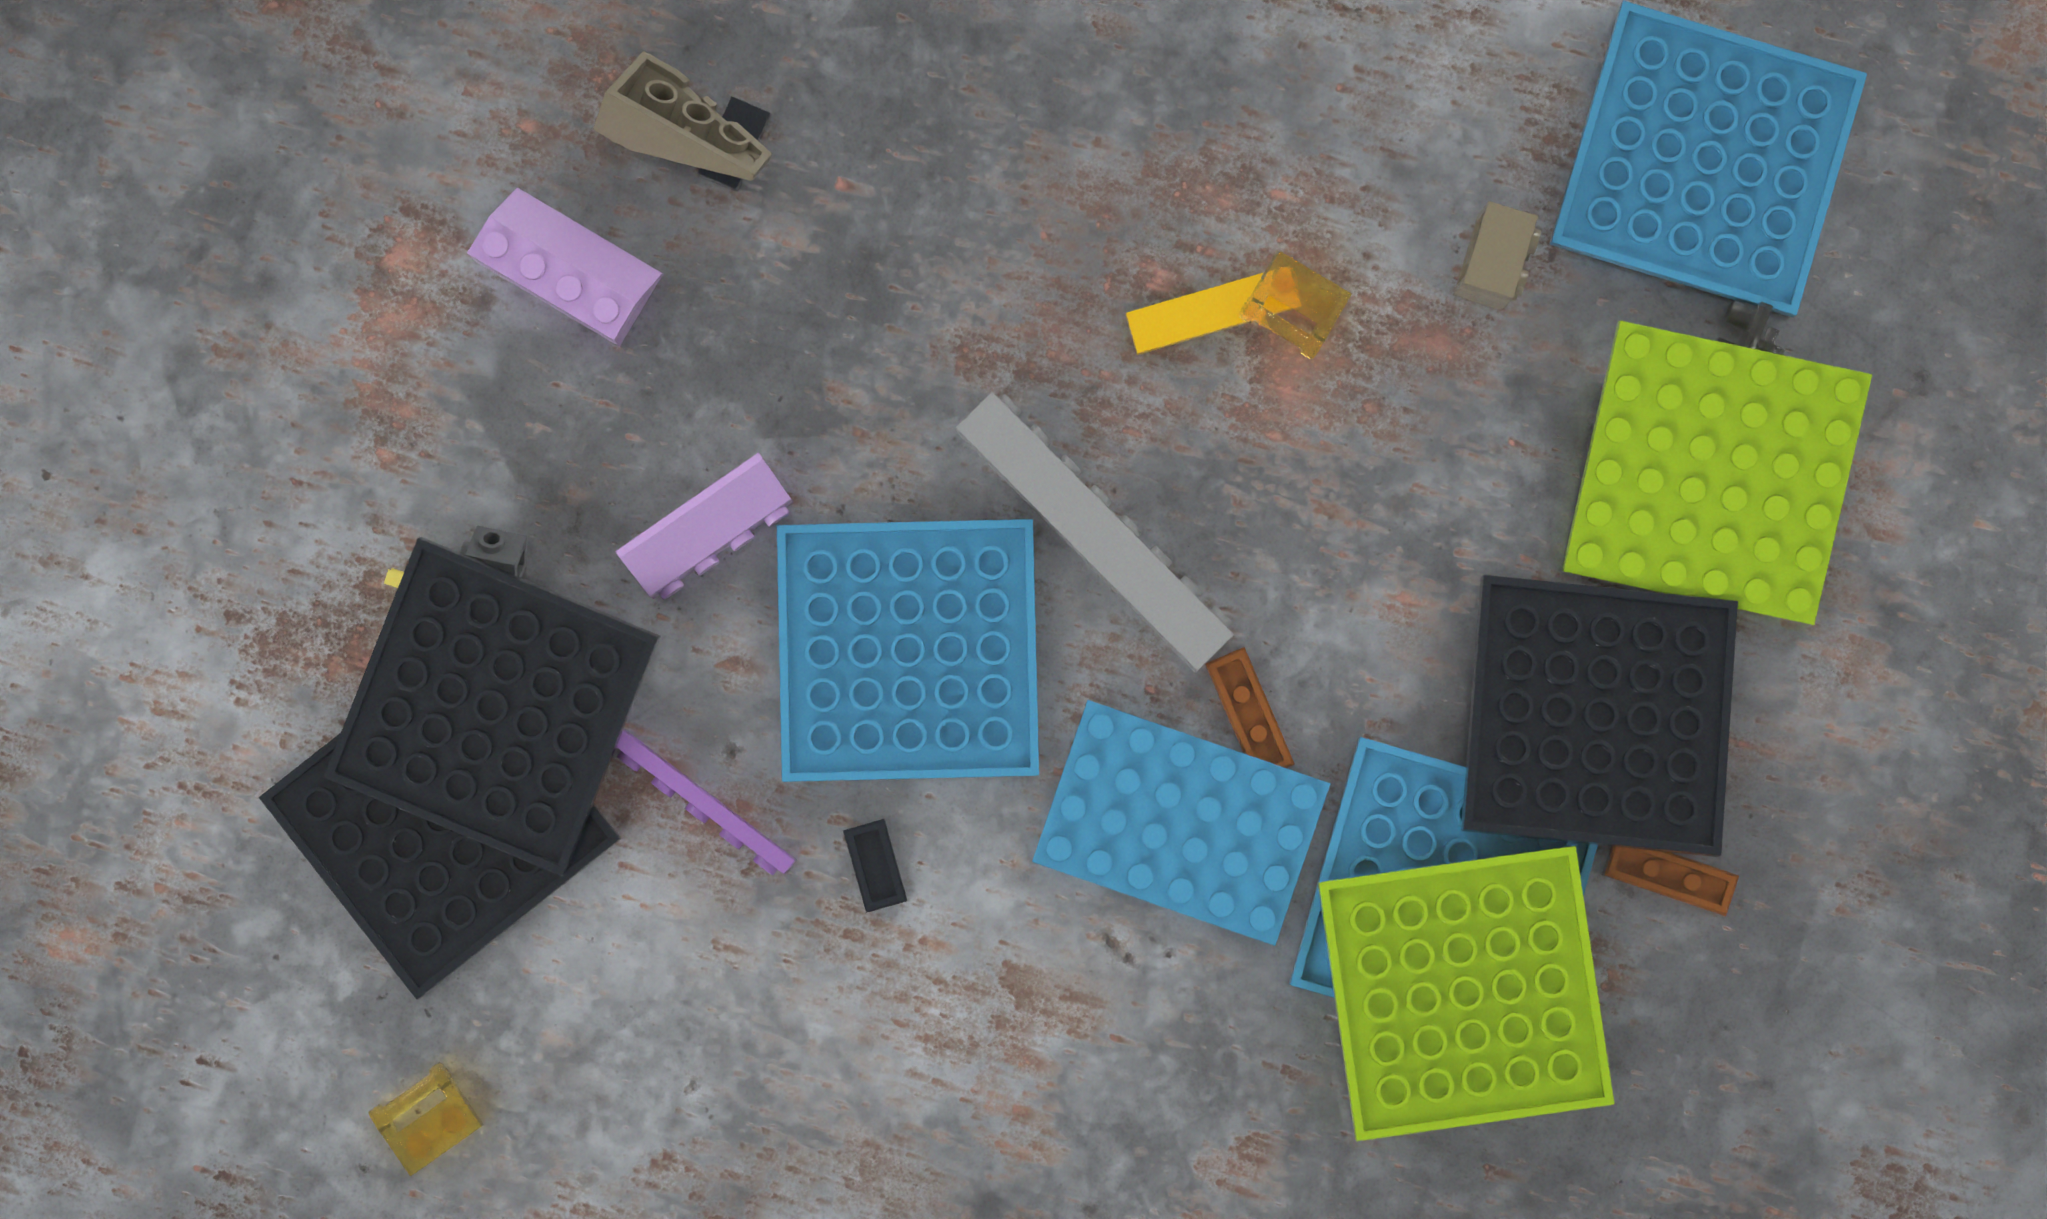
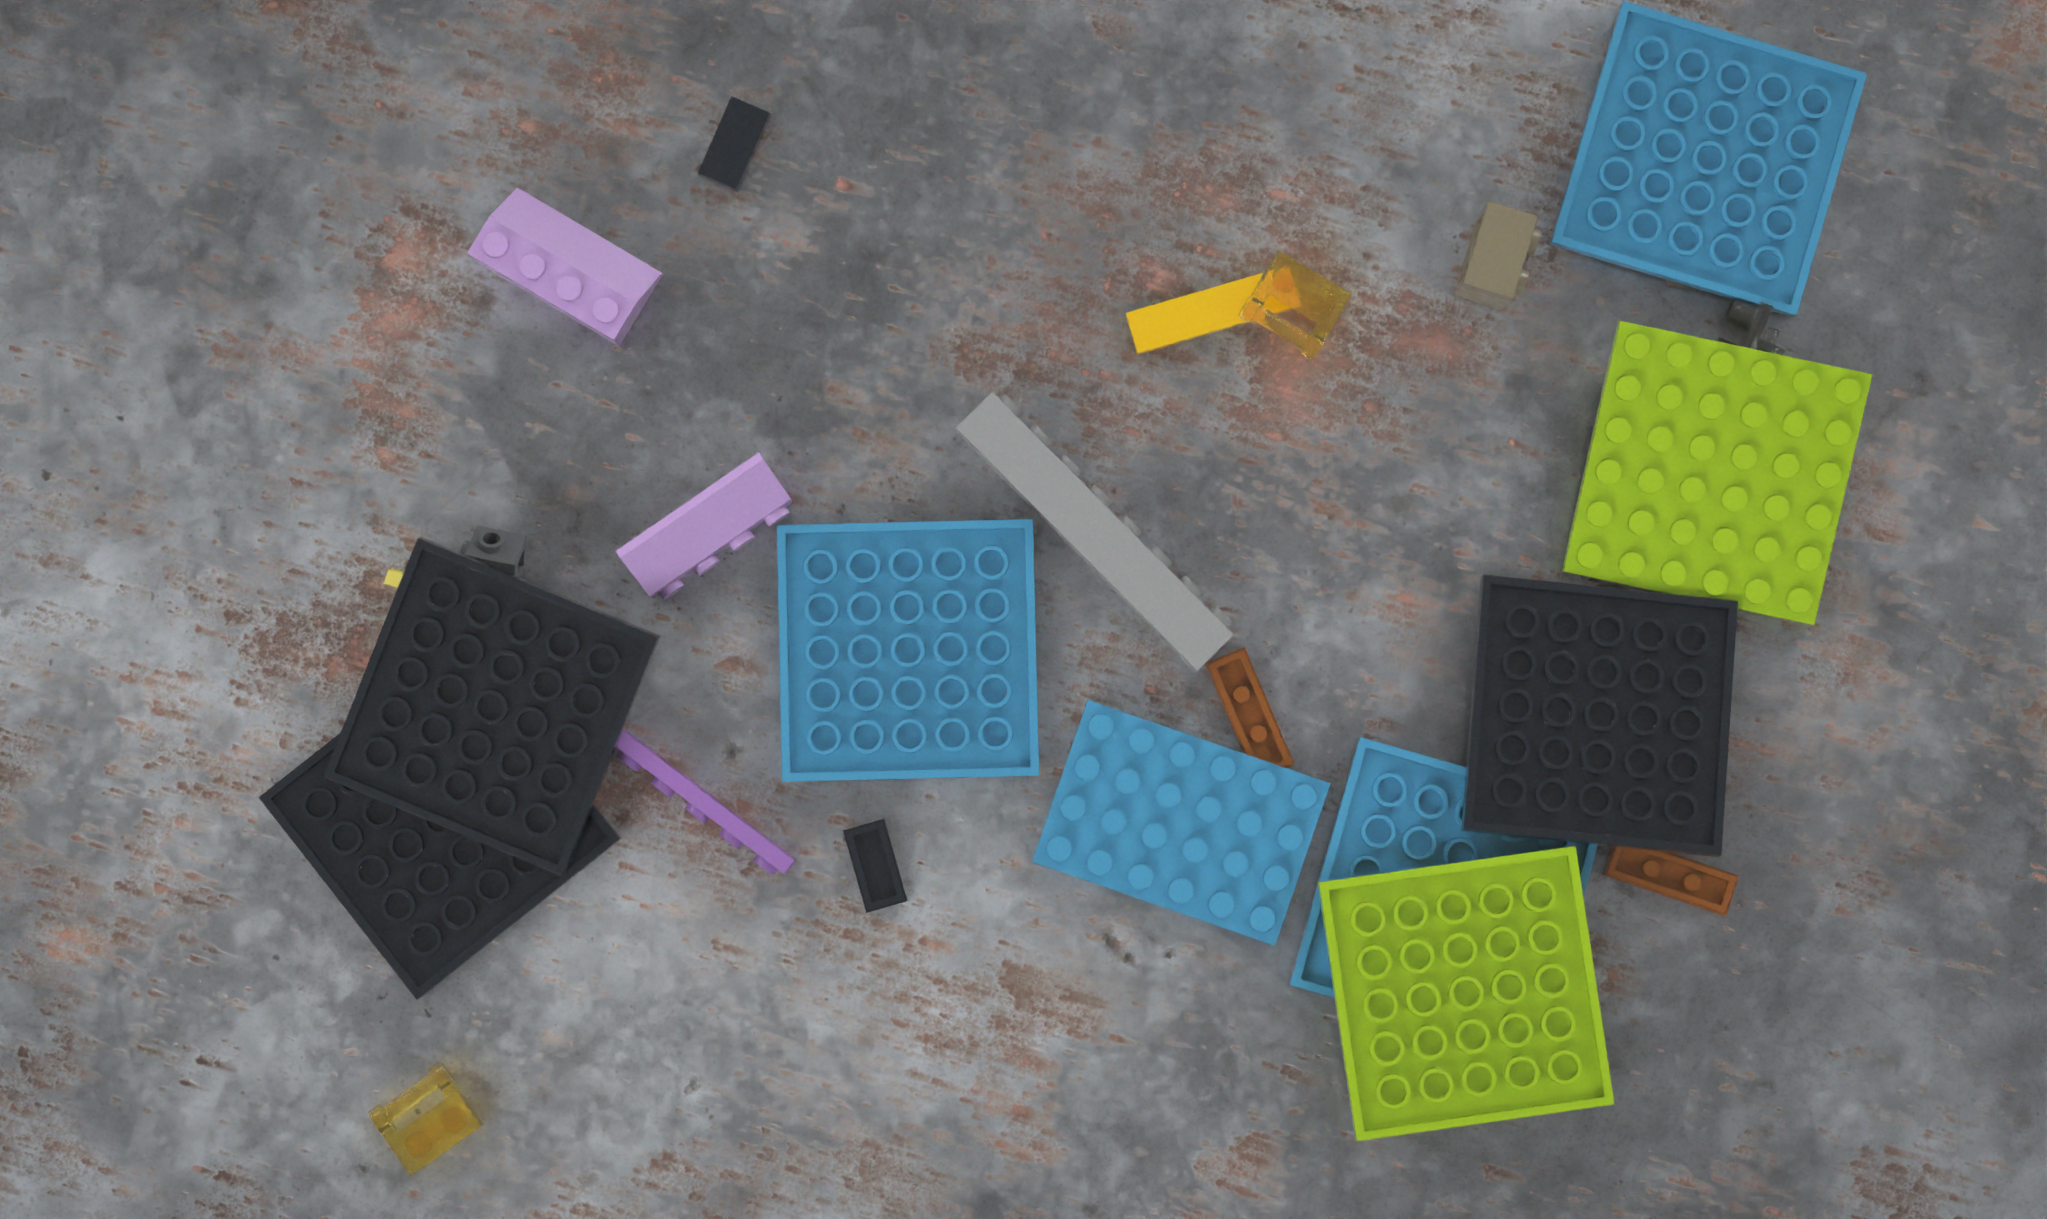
dark tan wedge [593,51,772,181] -> none

